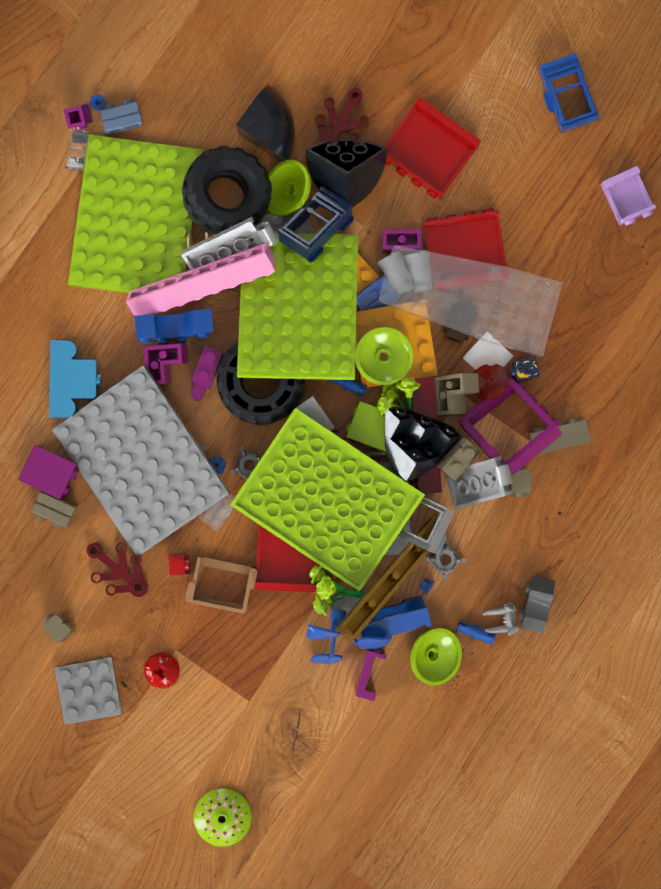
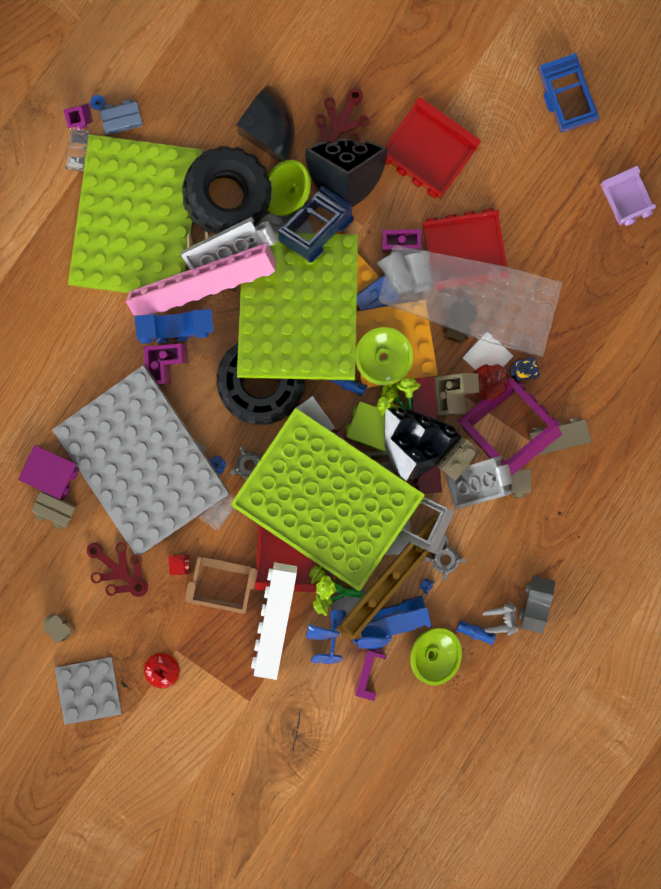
dark azure brick [49,340,102,418] -> none
magenta brick [191,346,224,401] -> none
lime dish [194,788,252,847] -> none
none -> white brick [251,562,297,680]

